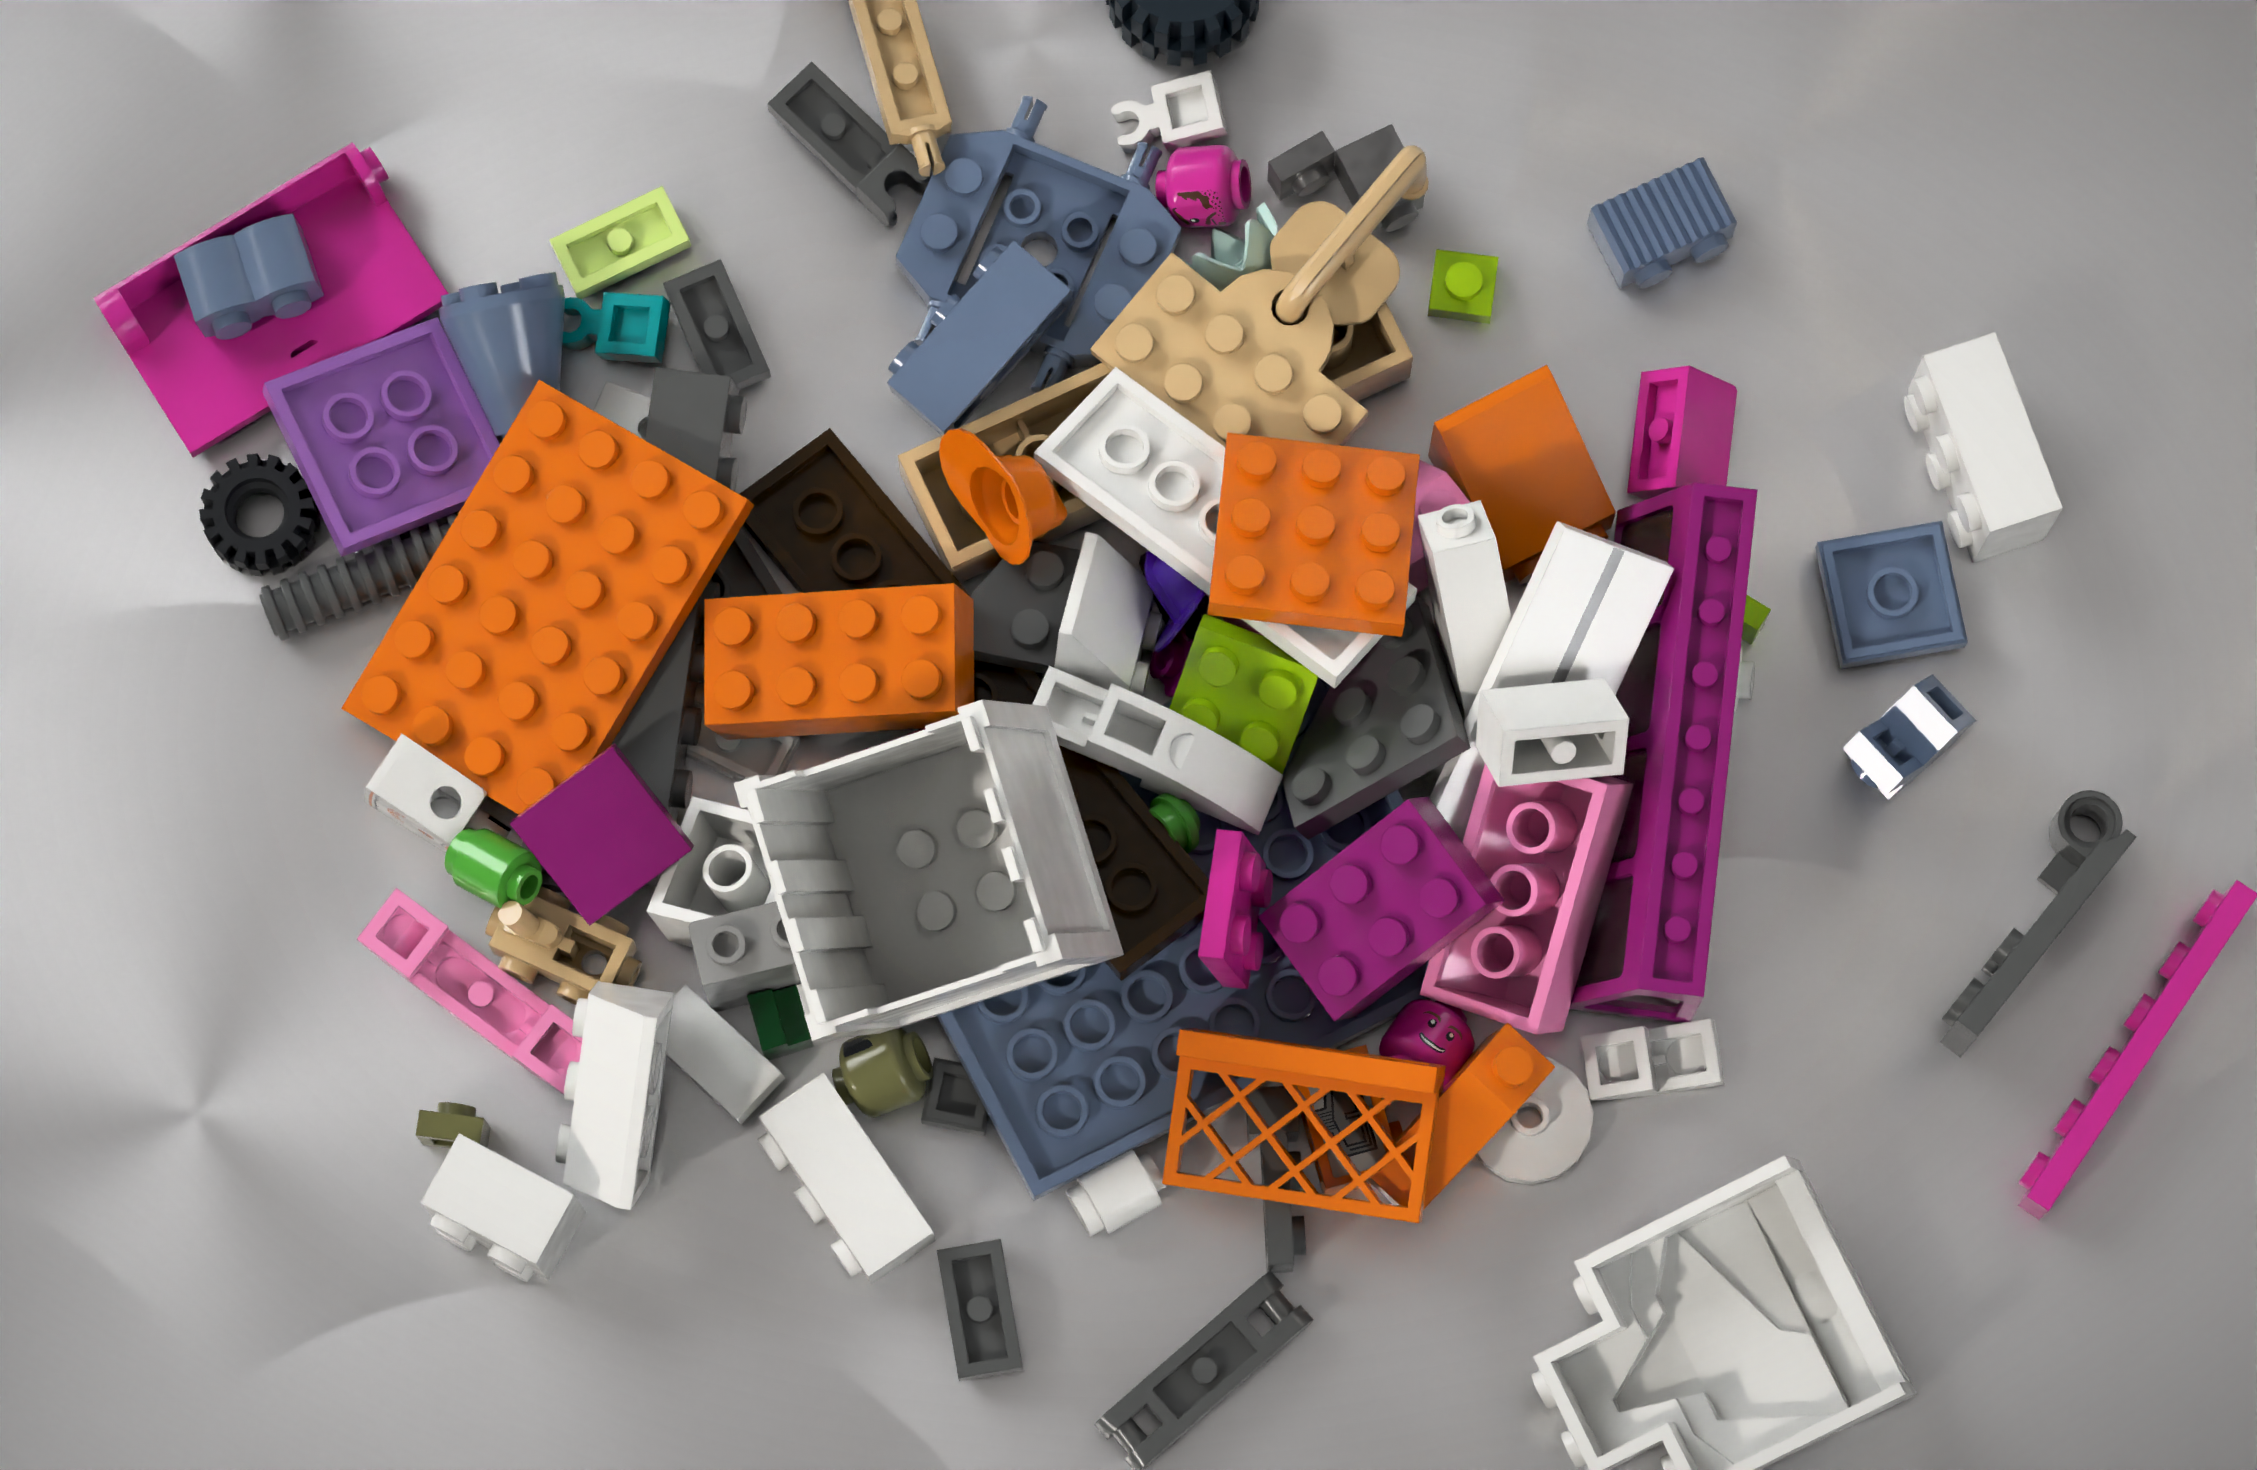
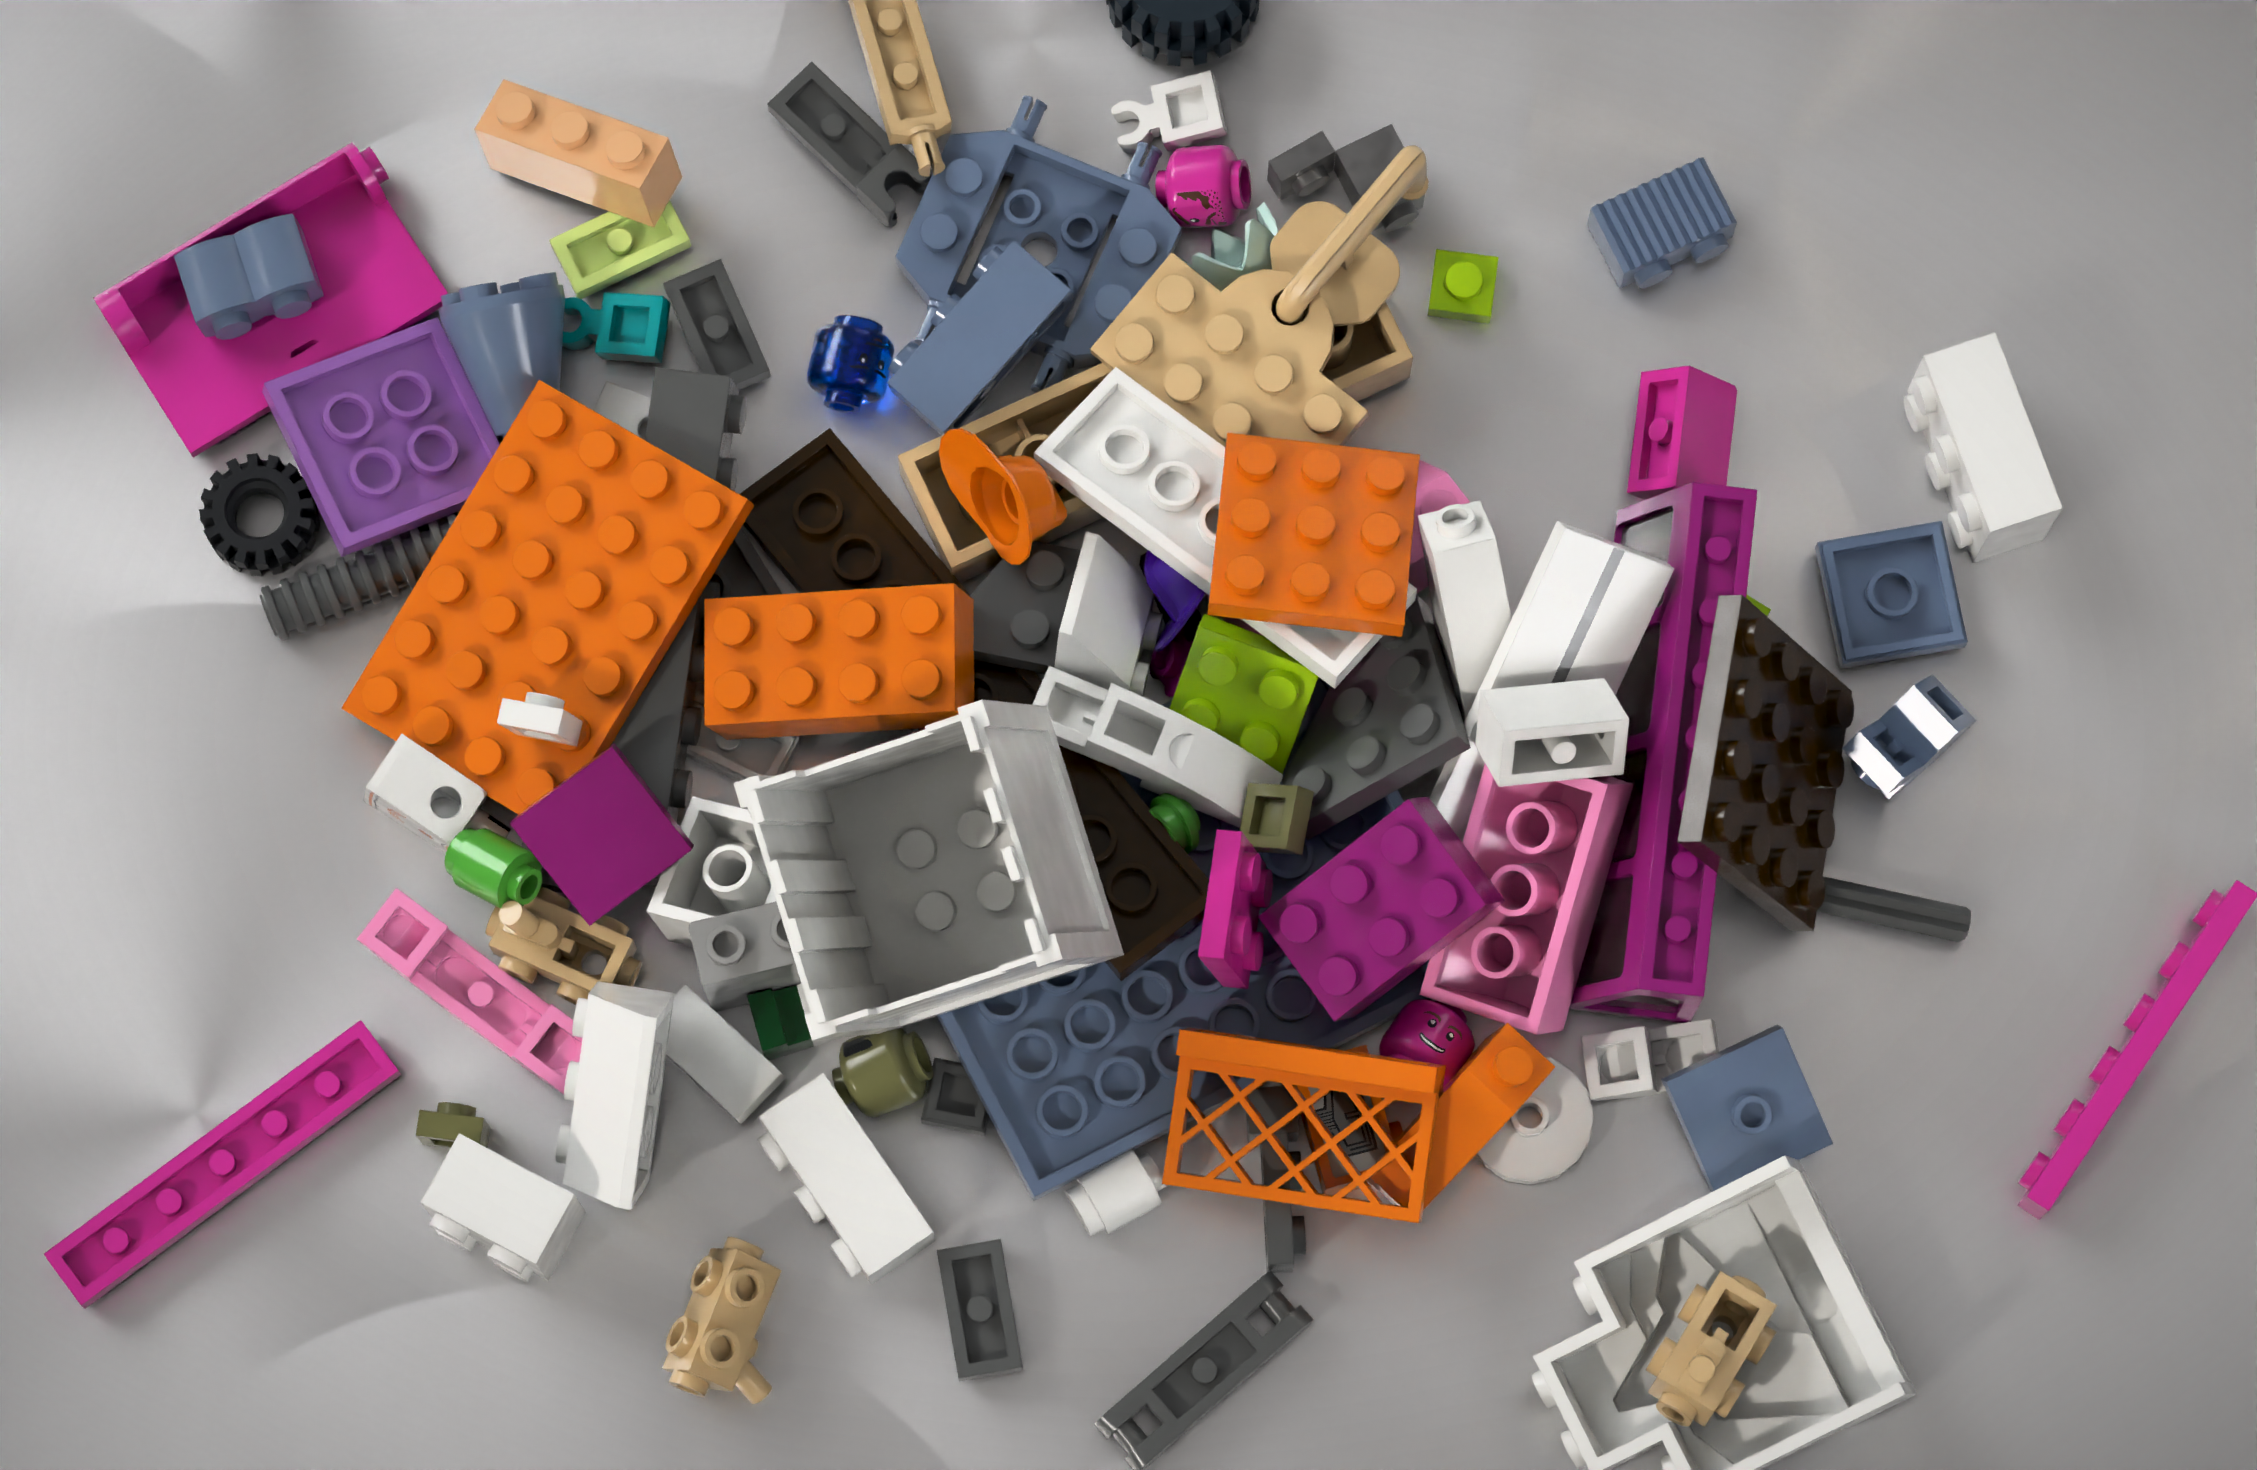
orange slope [1428,365,1616,584] -> none
dark grey hinge [1940,790,2136,1058] -> none
none -> dark pink plate [44,1020,402,1309]
none -> light nougat brick [475,79,682,227]
none -> white plate [497,692,583,746]
none -> tan brick [662,1237,782,1404]
none -> clear blue head [807,315,894,413]
none -> olive plate [1239,783,1314,855]
none -> tan brick [1646,1271,1777,1427]
none -> sand blue plate [1661,1025,1833,1192]
none -> dark brown plate [1677,595,1854,931]
none -> dark grey axle [1817,876,1971,942]

